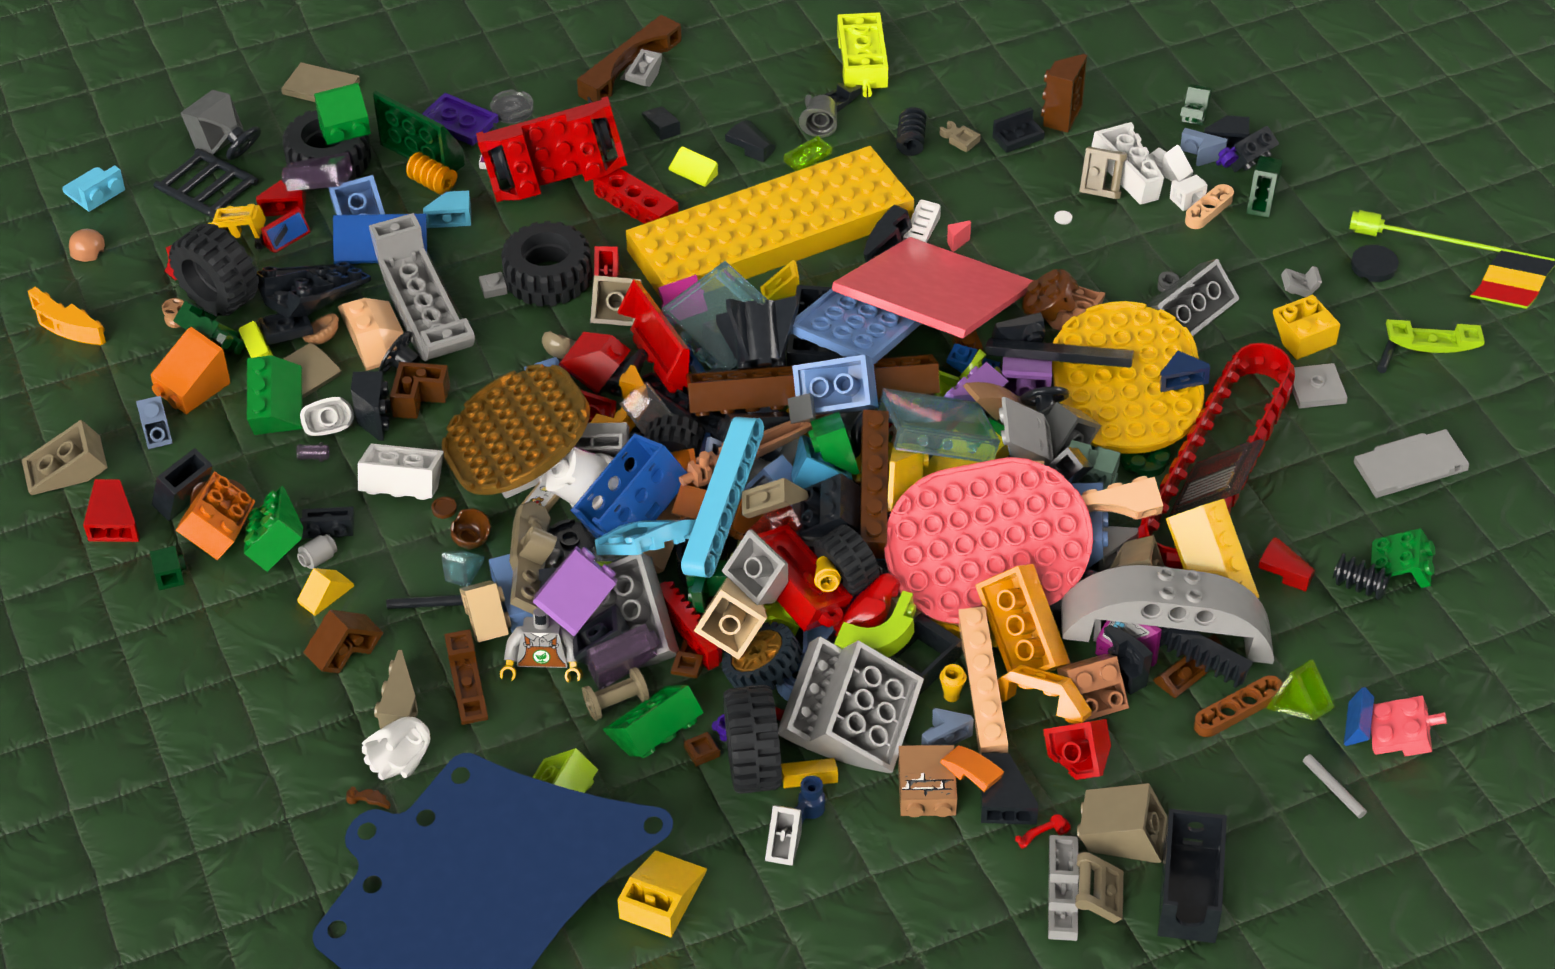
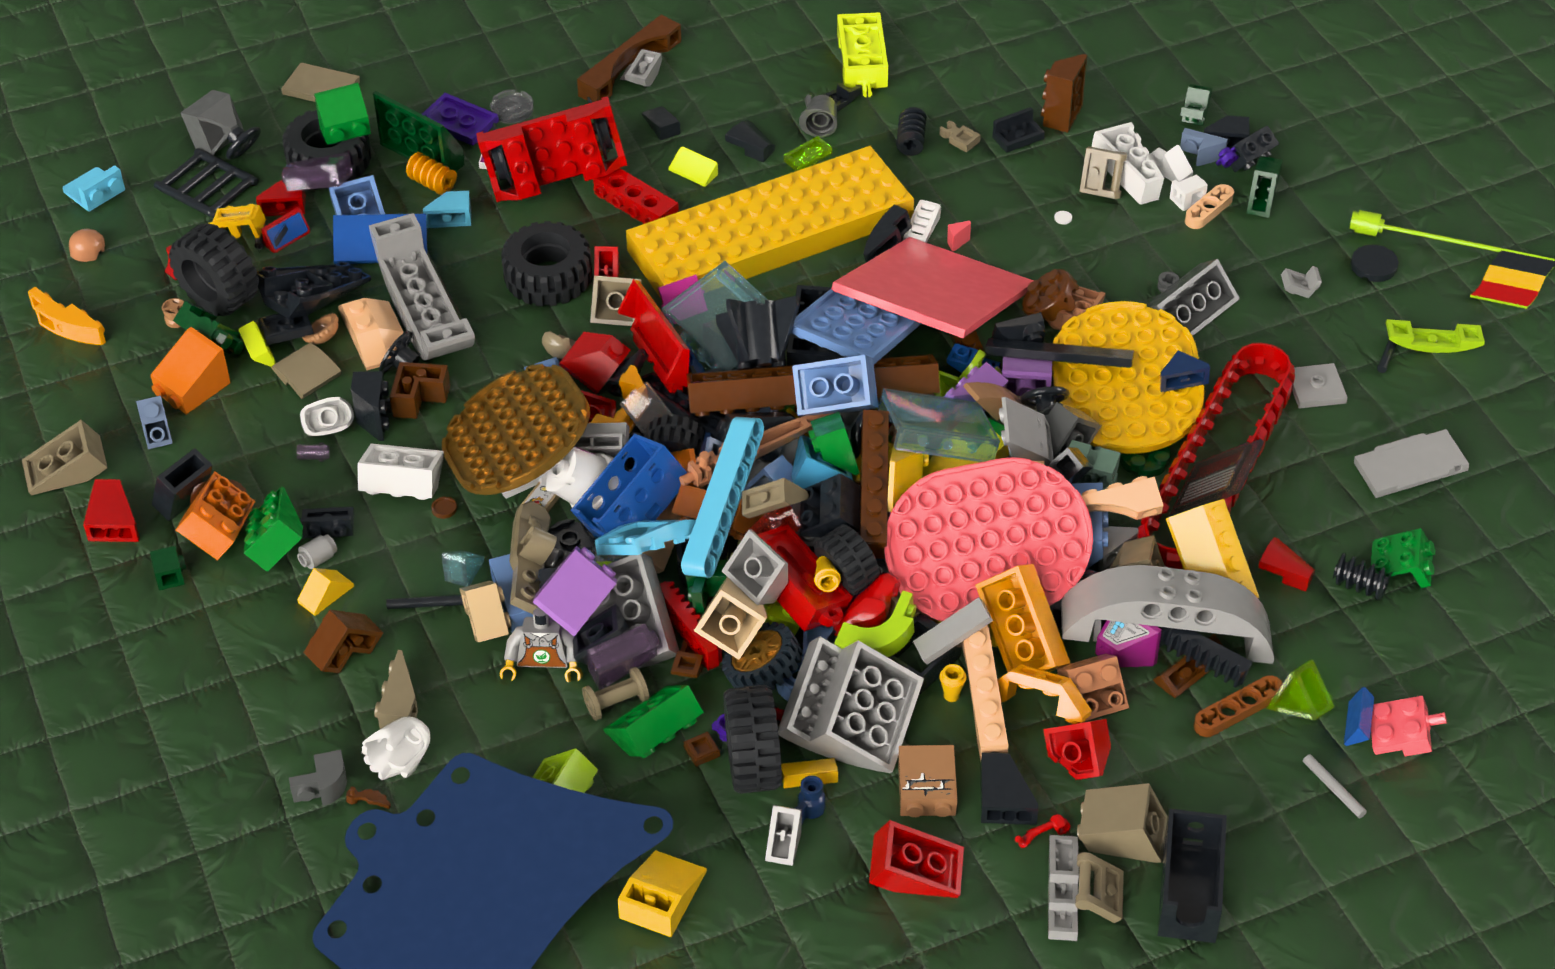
green slope [247,355,303,435] -> none
reddish brown slope [444,629,488,725] -> none
reddish brown hair [450,508,491,550] -> none
light grey plate [479,272,508,299] -> none
yellow slope [760,260,799,304] -> none
dark grey slope [788,393,816,424] -> none
sand blue slope [921,708,974,745] -> none
orange slope [940,745,1004,792] -> none
black slope [1104,625,1153,695] -> none
yellow slope [1273,295,1340,360] -> none
none -> dark grey brick [289,750,347,806]
none -> red slope [869,820,964,898]
none -> light grey tile [913,597,993,665]

